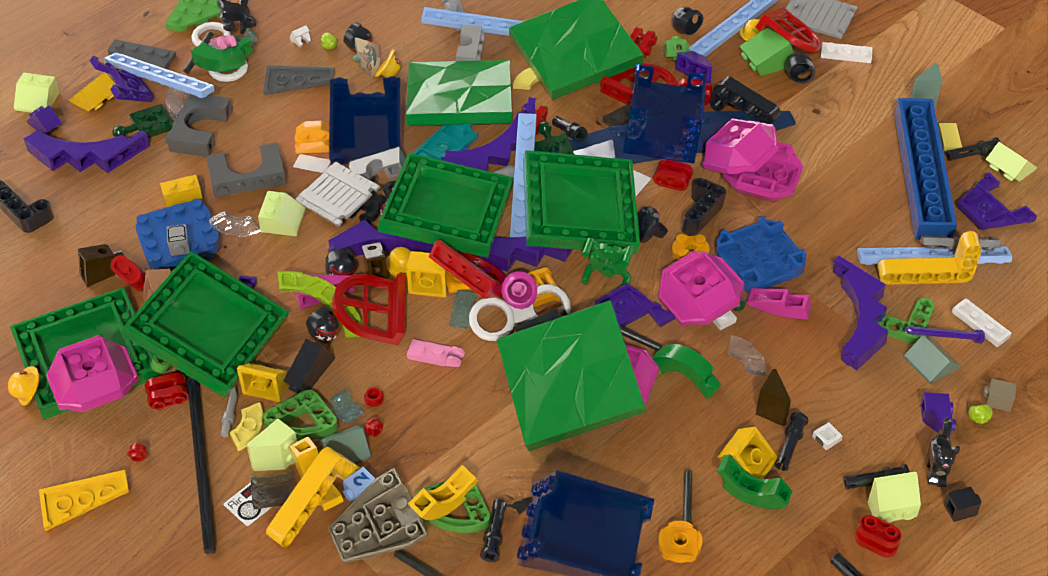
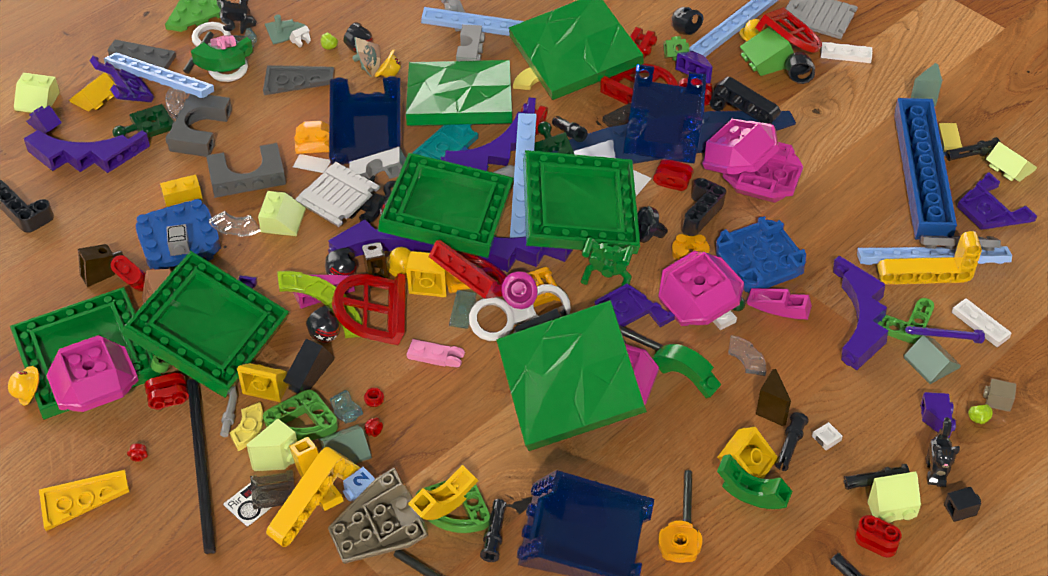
none -> sand green shield [265,15,305,45]

